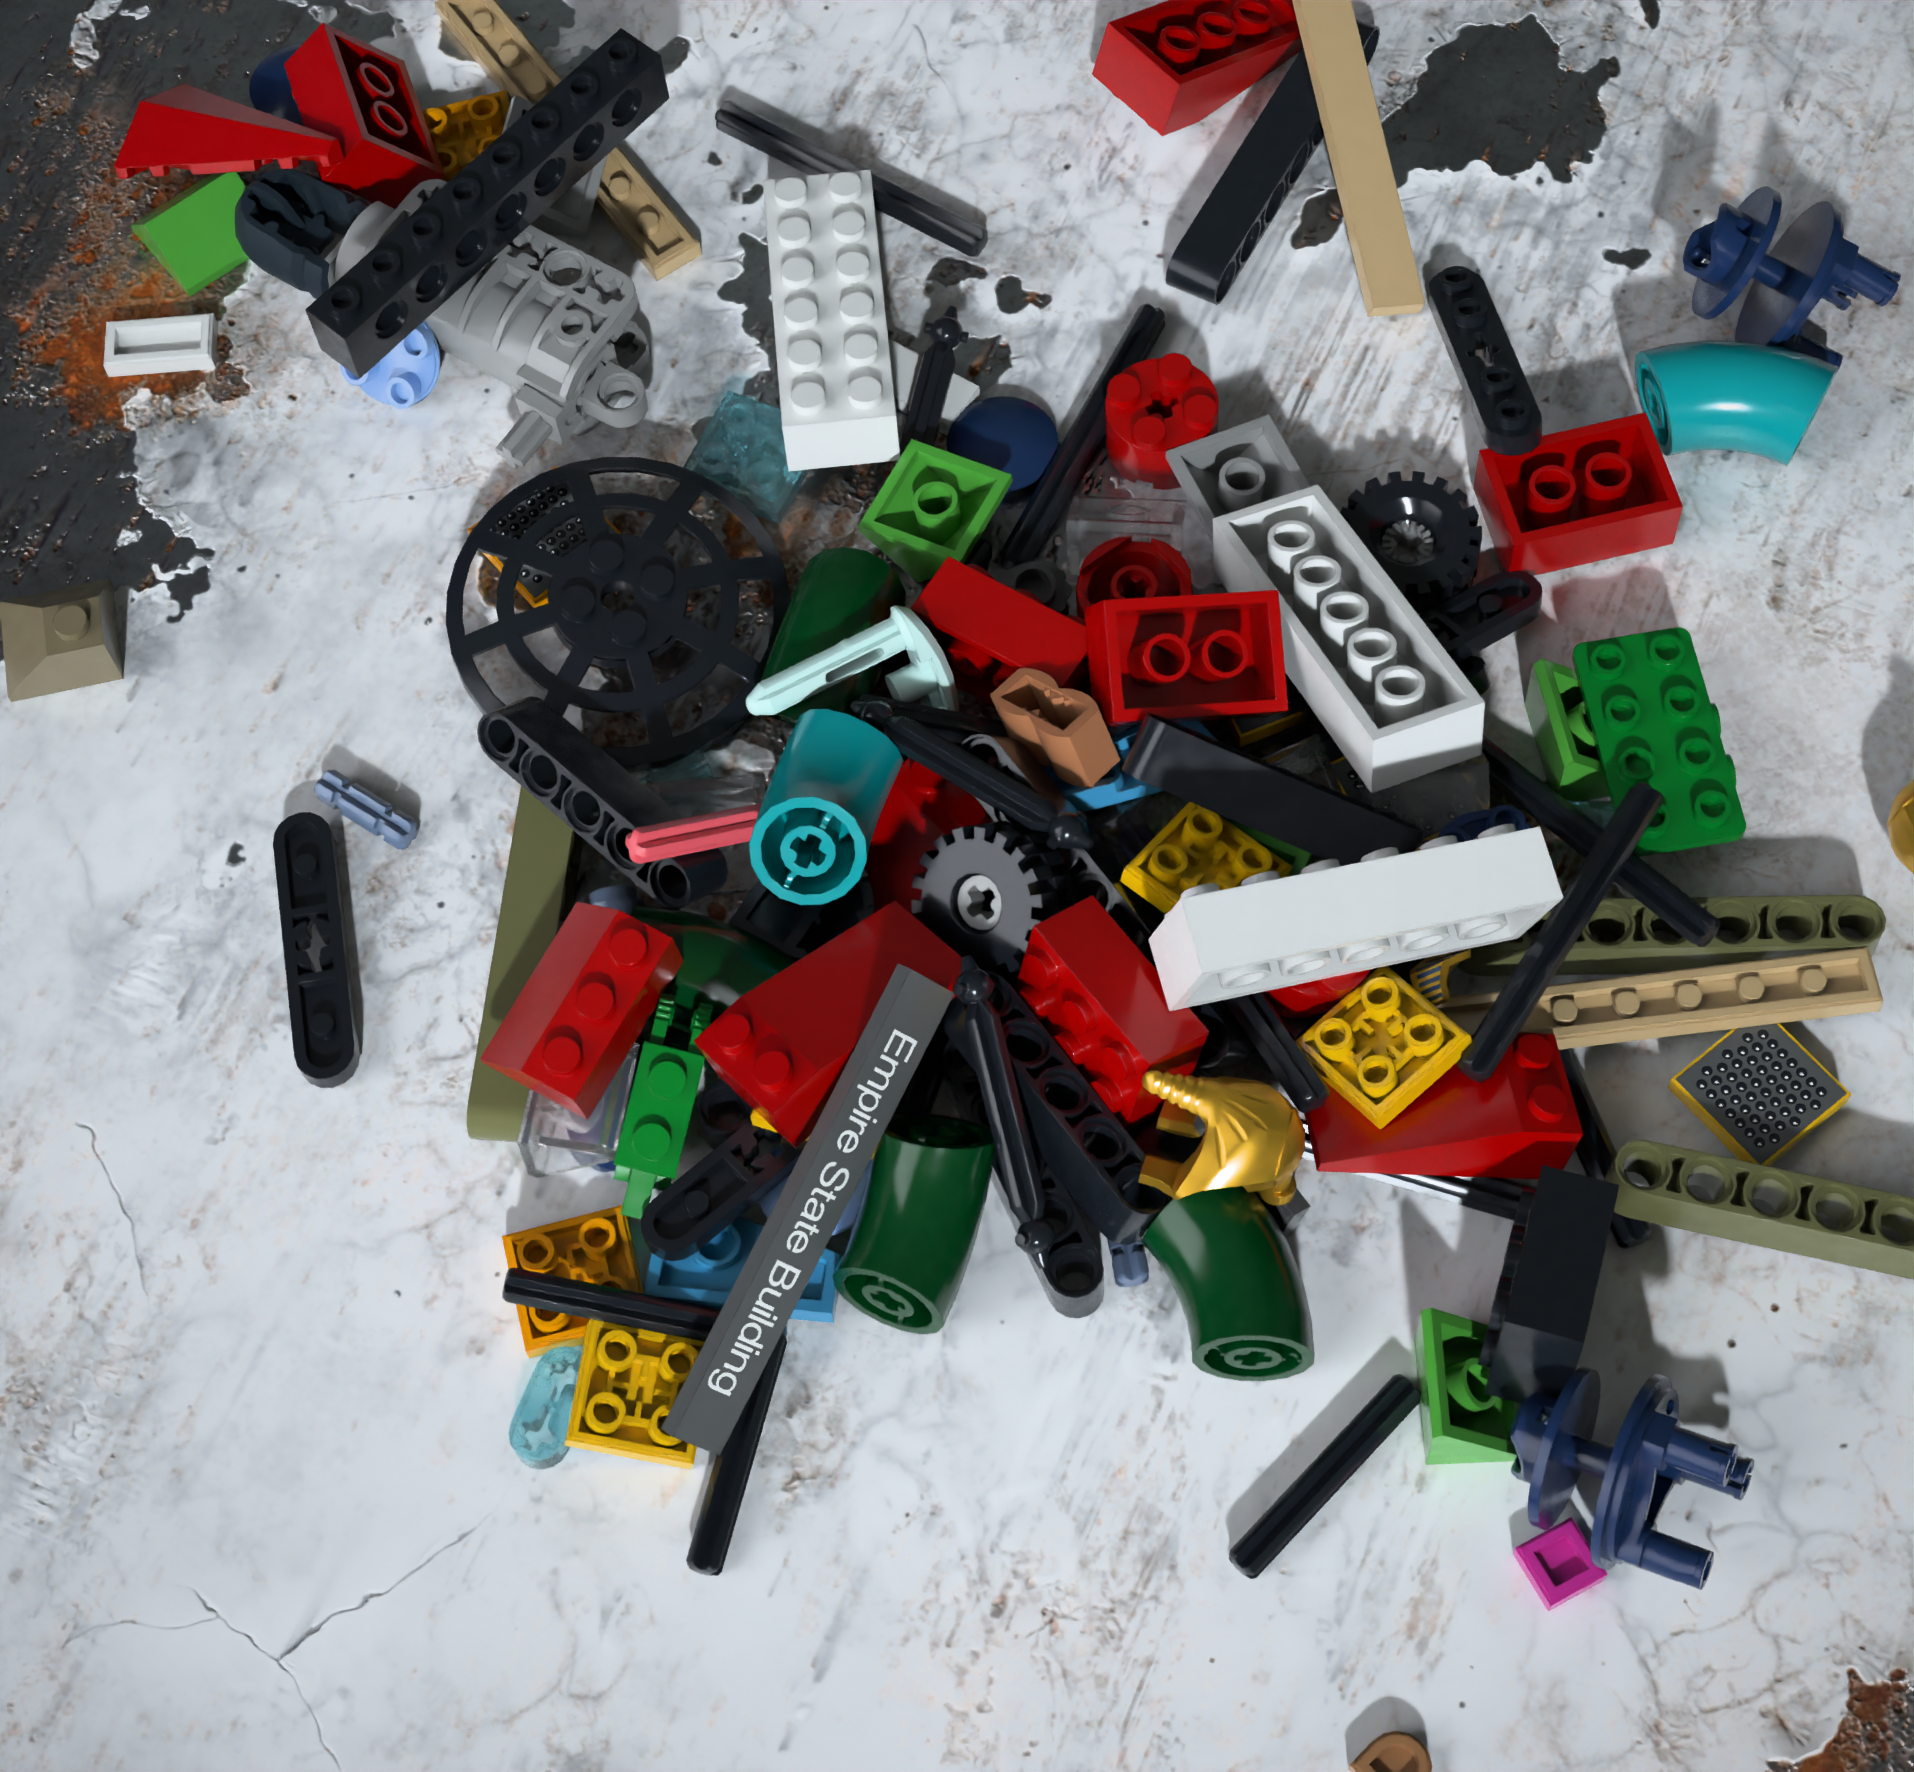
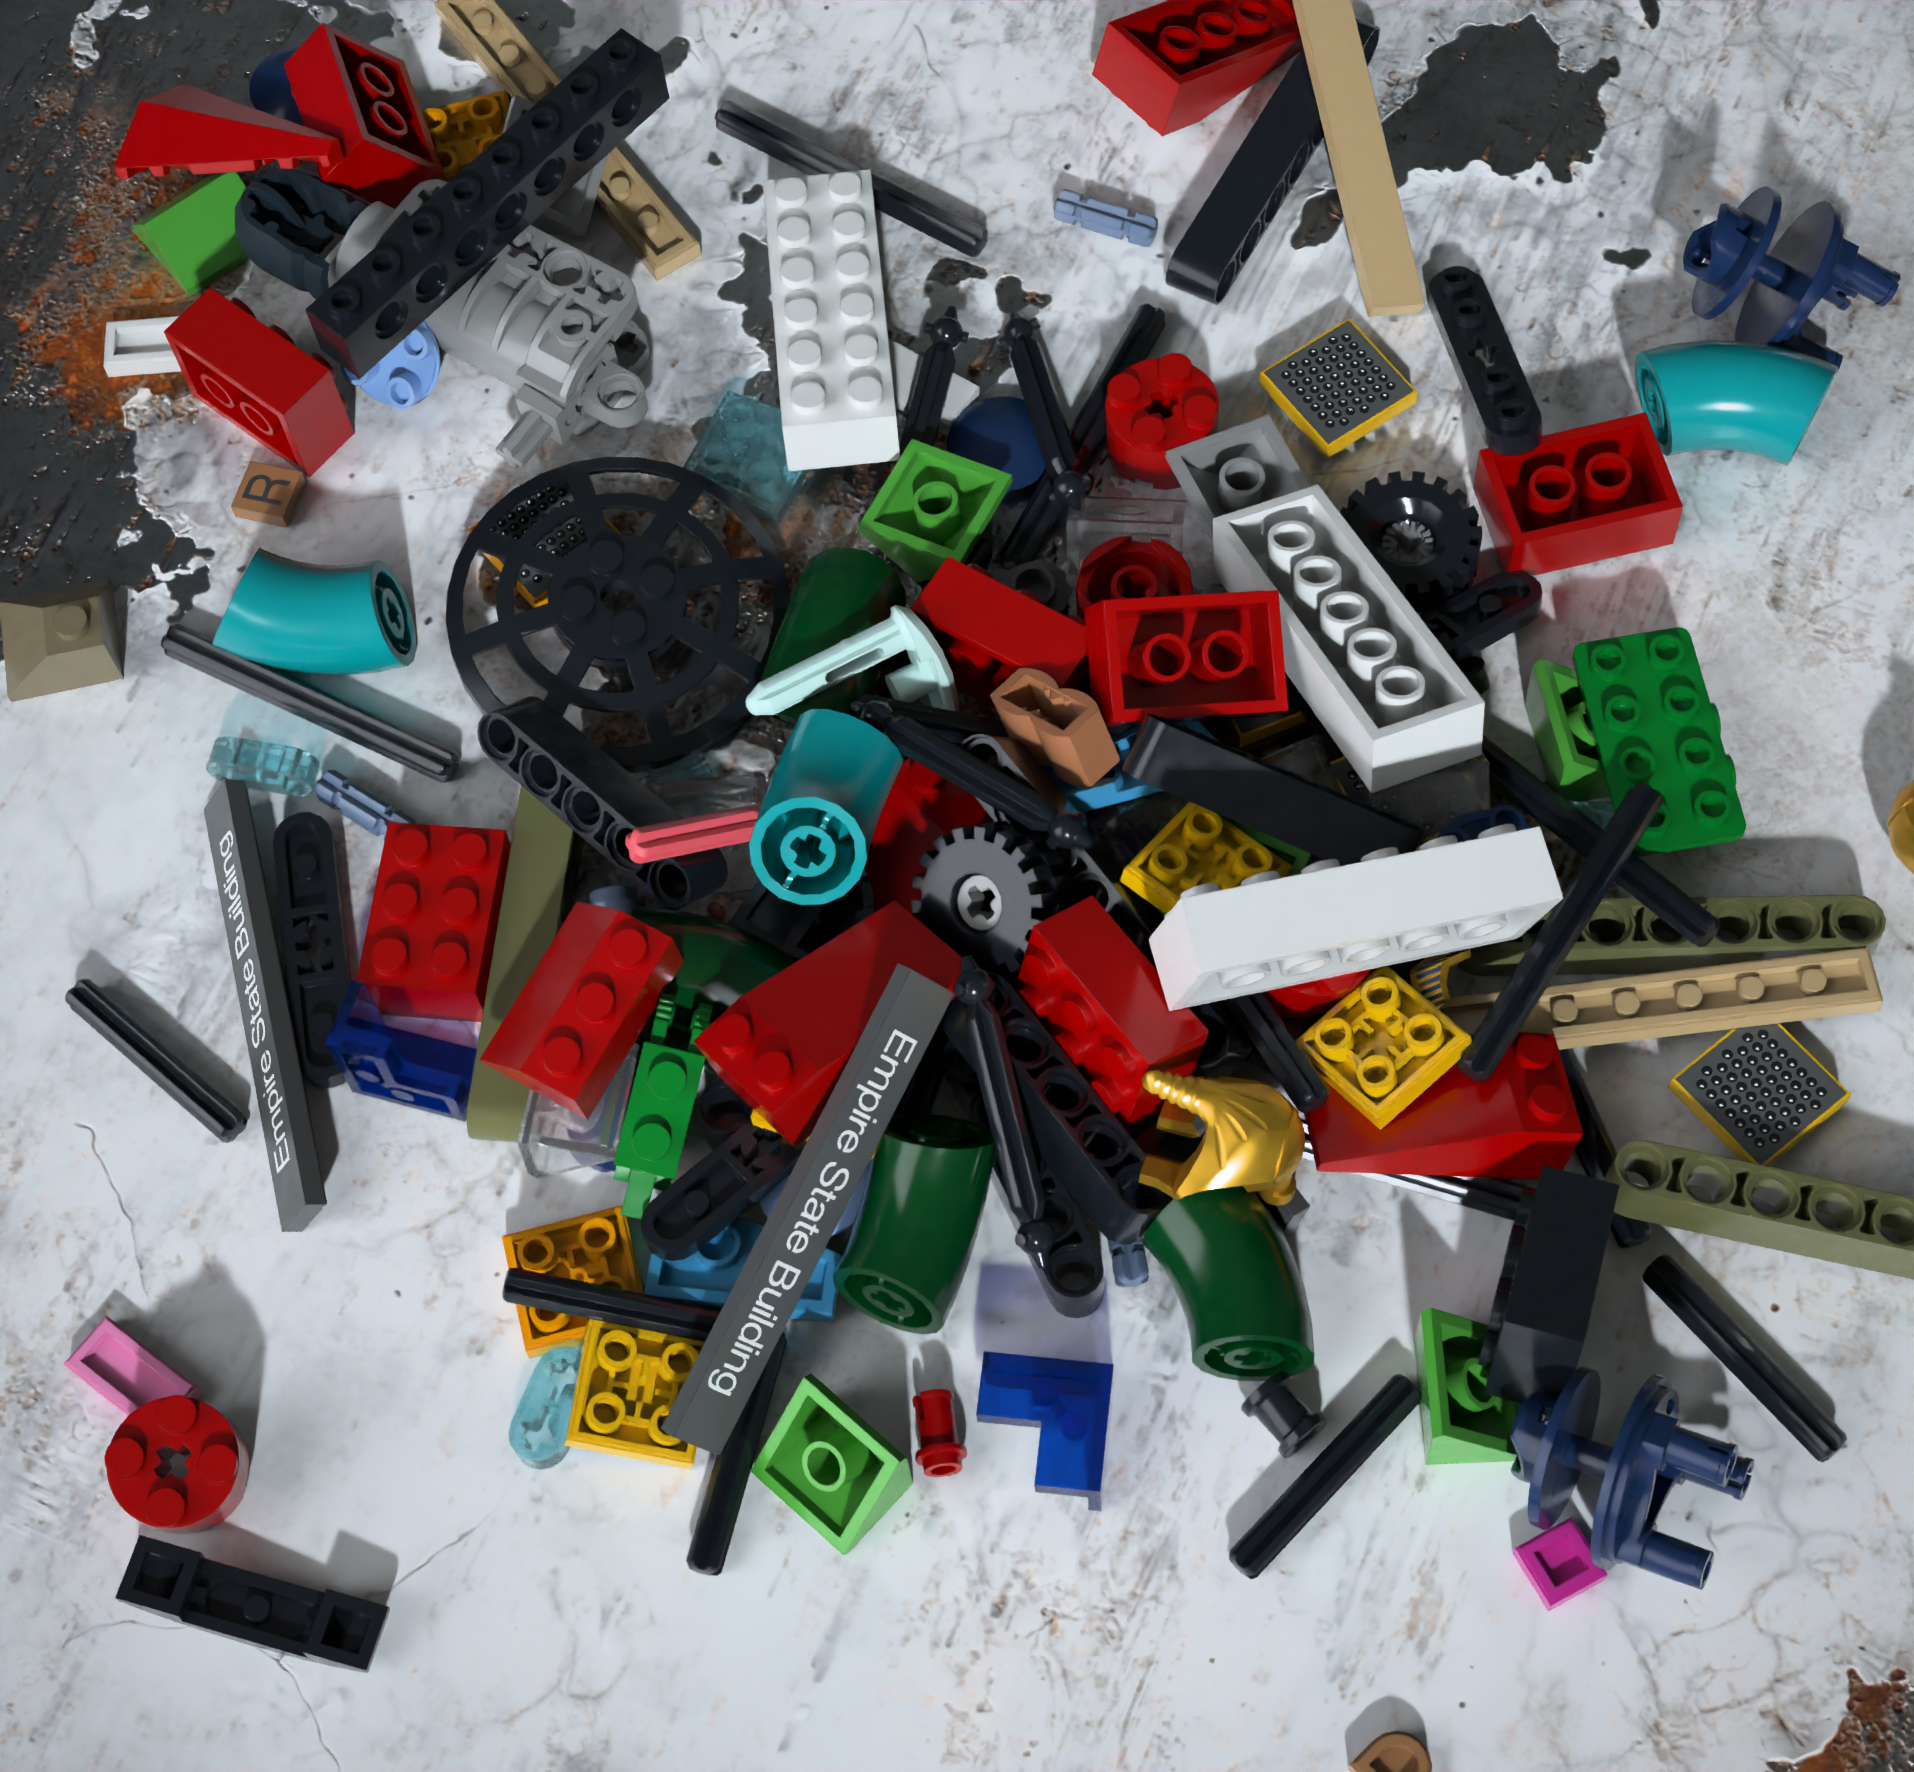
none -> bright pink tile [64,1315,203,1417]
none -> black axle [65,979,248,1143]
none -> red brick [104,1395,249,1534]
none -> black slope [115,1535,390,1673]
none -> black axle [161,624,460,783]
none -> red brick [164,287,354,478]
none -> dark grey tile [204,779,327,1232]
none -> clear light blue beam [206,736,320,796]
none -> teal brick [212,548,416,675]
none -> medium nougat tile [231,461,306,528]
none -> clear blue panel [325,980,477,1122]
none -> red brick [356,822,511,1022]
none -> bright green slope [750,1373,913,1555]
none -> red pin [912,1389,967,1477]
none -> clear blue panel [976,1351,1114,1512]
none -> black wheel [998,311,1093,511]
none -> sand blue axle [1054,189,1158,247]
none -> black bush [1241,1371,1327,1459]
none -> tile [1259,318,1418,459]
none -> black axle [1642,1253,1847,1462]

